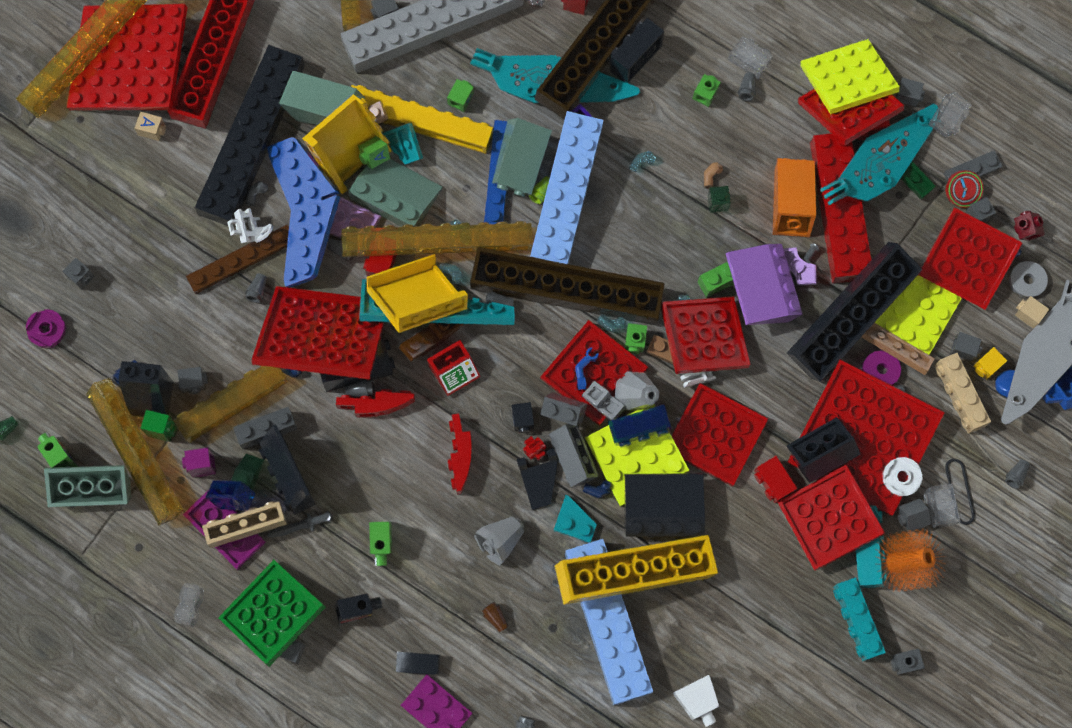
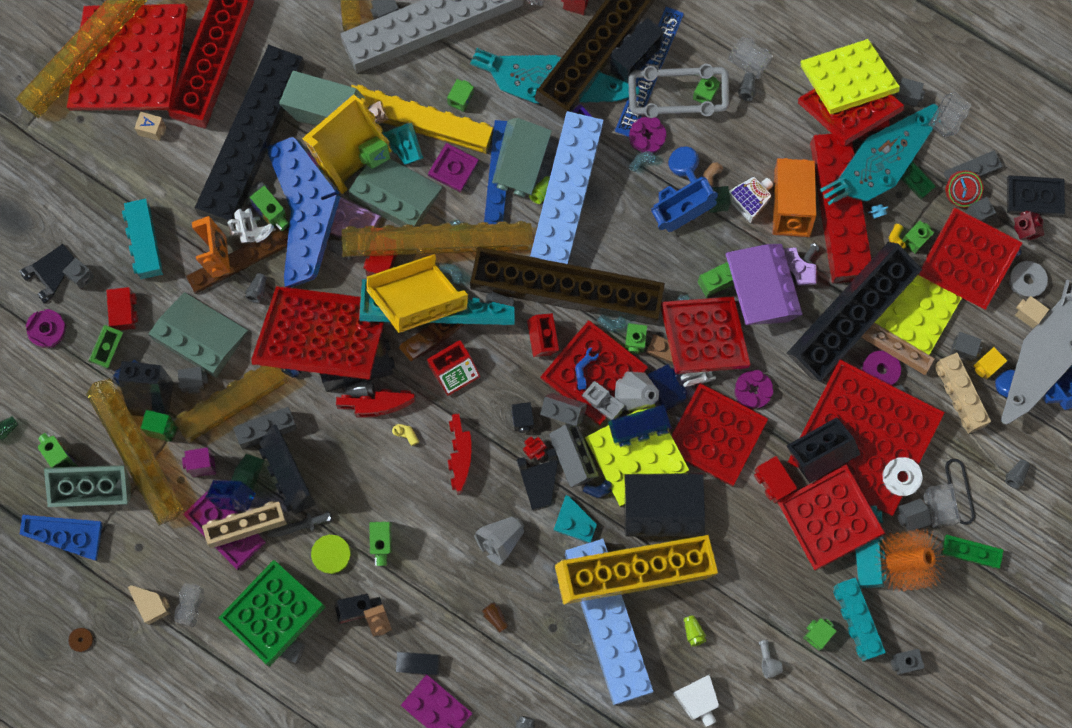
none -> black flag [19,244,74,303]
none -> blue wing [20,515,102,561]
none -> reddish brown wheel [68,628,93,652]
none -> bright green brick [88,325,123,369]
none -> red brick [106,287,138,331]
none -> teal brick [122,199,164,279]
none -> tan slope [128,585,170,625]
none -> sand green slope [149,292,248,378]
none -> orange panel [192,216,230,278]
none -> bright green torso [250,186,290,231]
none -> lime tile [311,534,351,574]
none -> medium nougat plate [364,605,392,637]
none -> light yellow arm [392,424,420,446]
none -> magenta plate [428,143,479,193]
none -> red brick [527,313,559,357]
none -> sticker [615,7,683,137]
none -> light grey bar [628,64,729,118]
none -> magenta plate [629,117,666,154]
none -> clear blue brick [648,364,687,412]
none -> blue piece [651,146,718,232]
none -> lime cone [683,615,706,647]
none -> torso [727,177,774,223]
none -> magenta plate [734,370,773,409]
none -> light grey bar [759,640,783,679]
none -> bright green brick [803,618,836,651]
none -> medium azure plate [868,204,889,218]
none -> yellow arm [889,224,906,249]
none -> bright green brick [902,221,934,254]
none -> green plate [941,535,1004,569]
none -> black plate [1007,175,1065,216]

